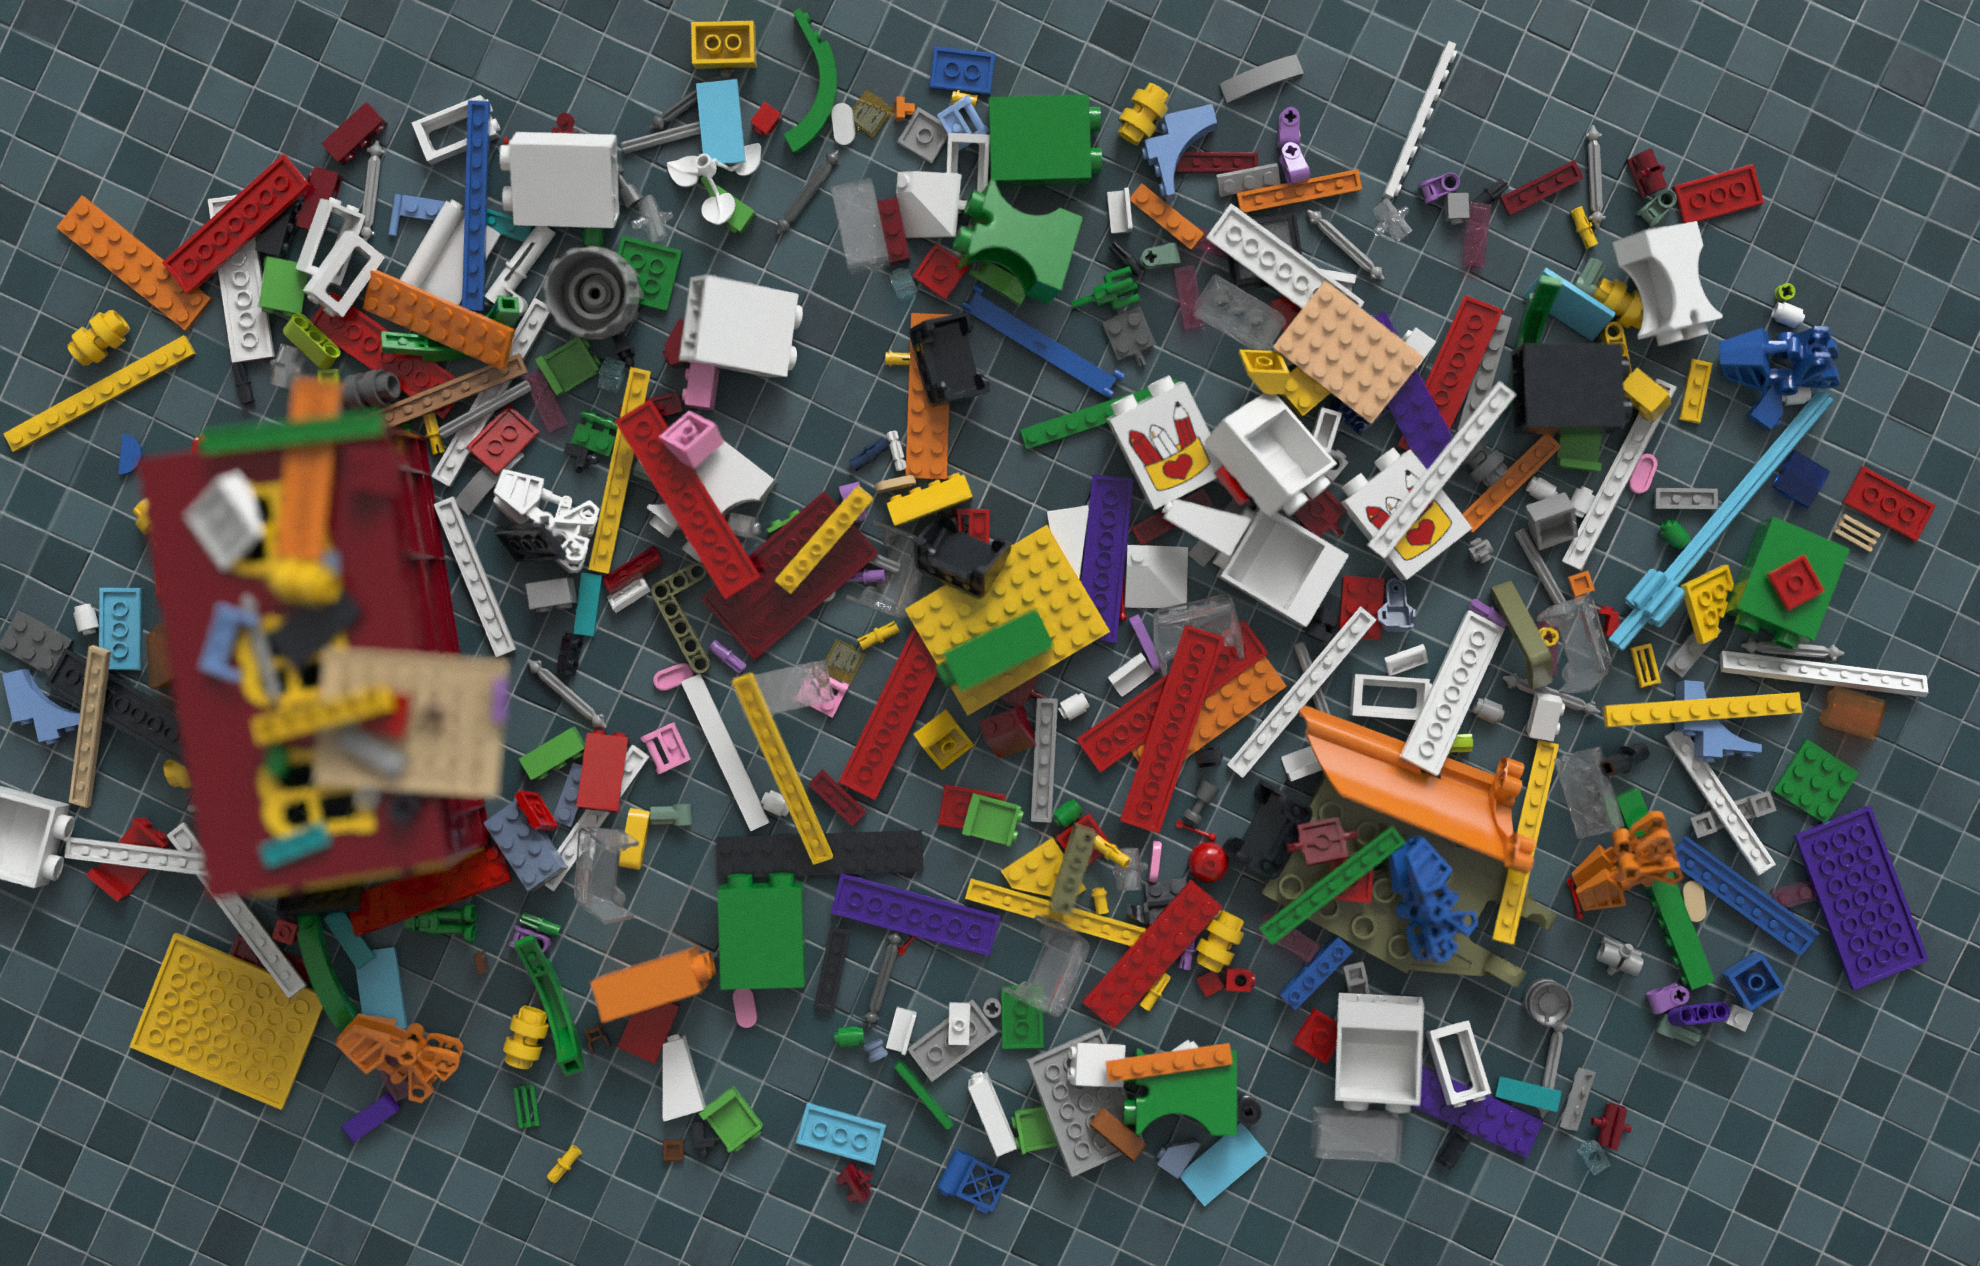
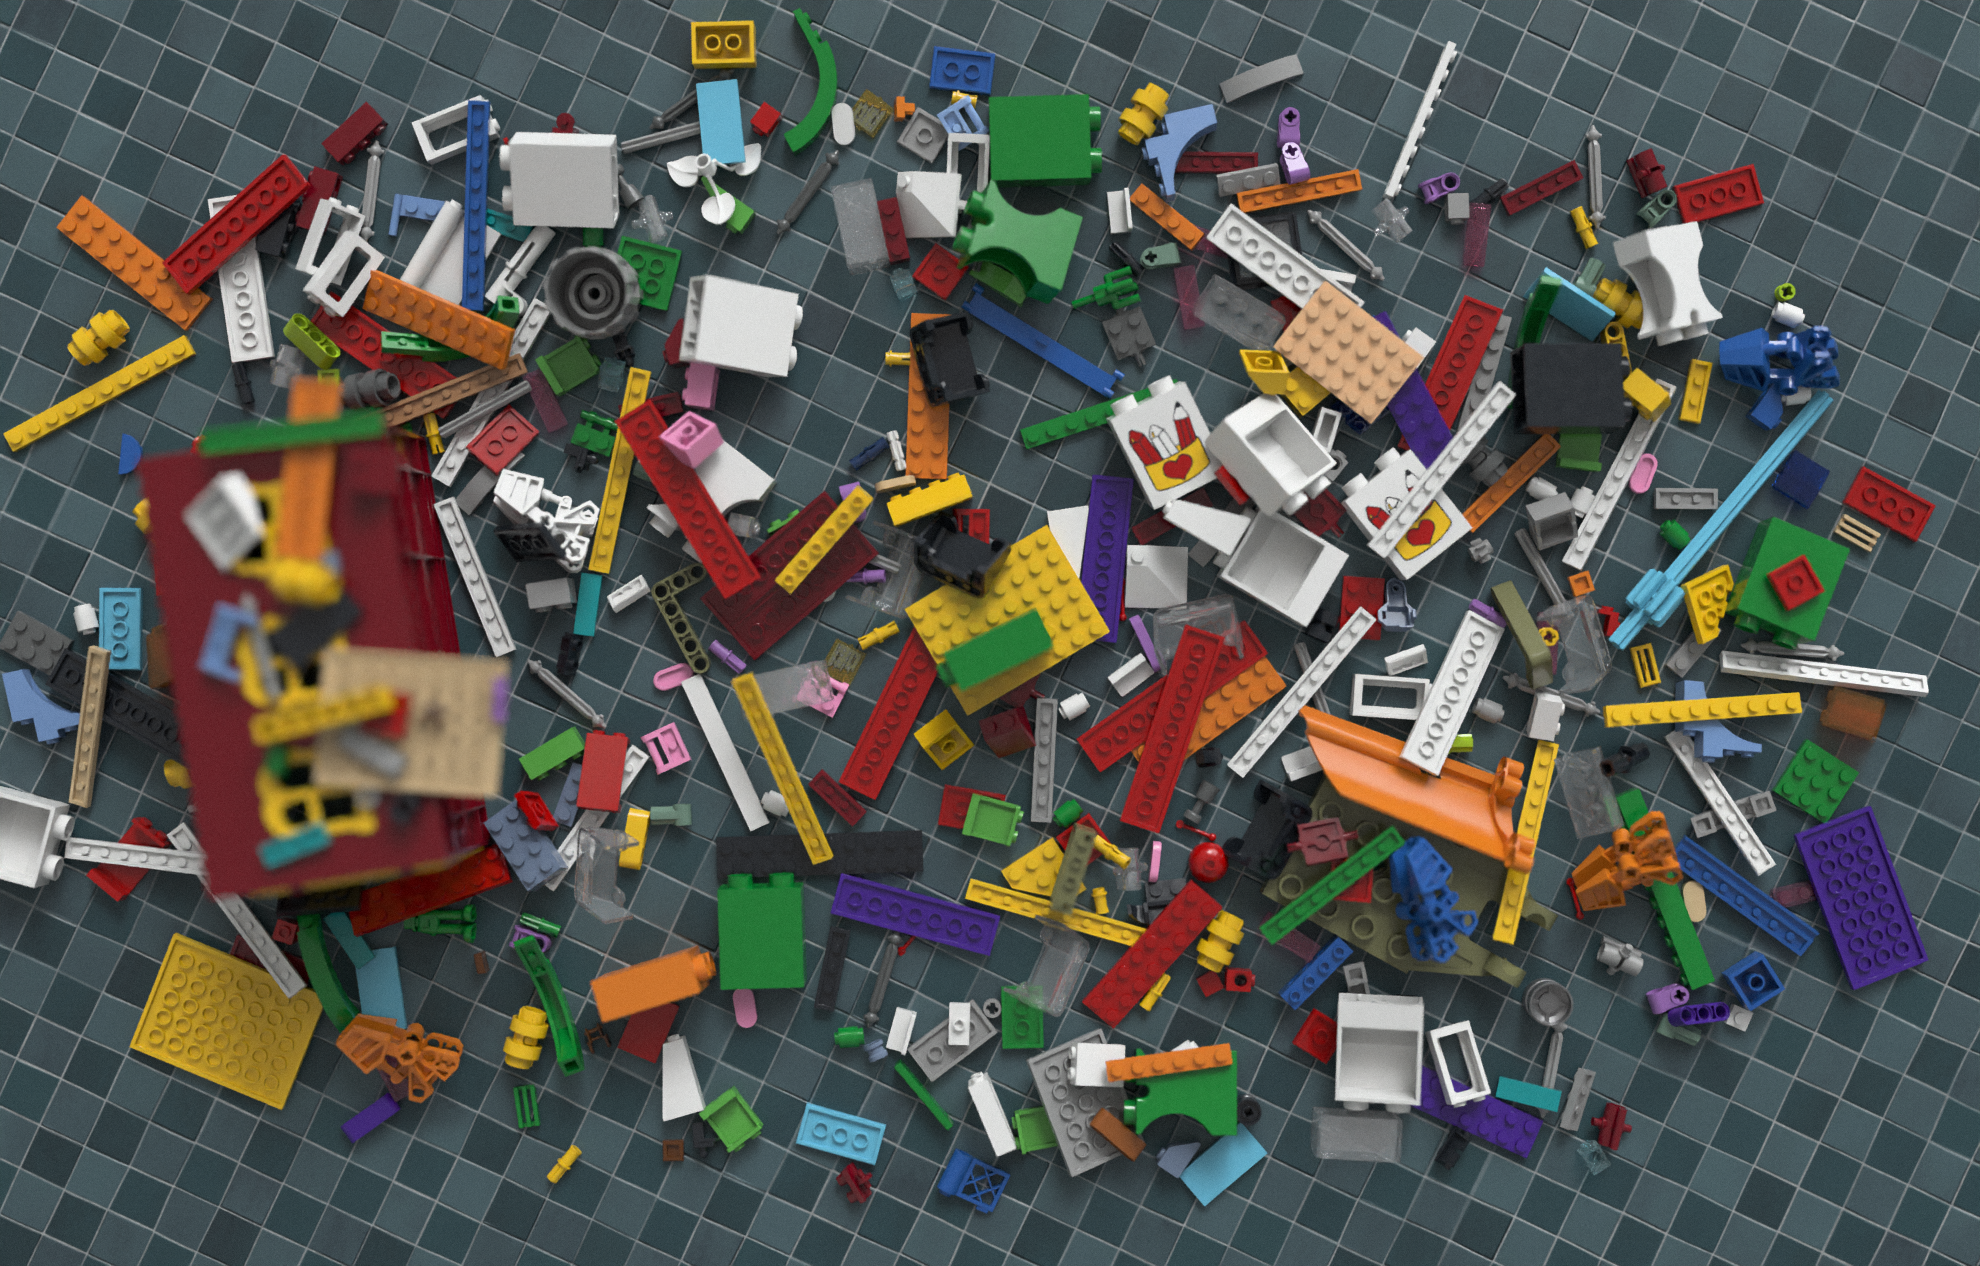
bright green panel [257,257,308,318] -> none
dark red plate [602,545,664,595] -> none
medium lavender axle [1178,937,1197,970] -> none

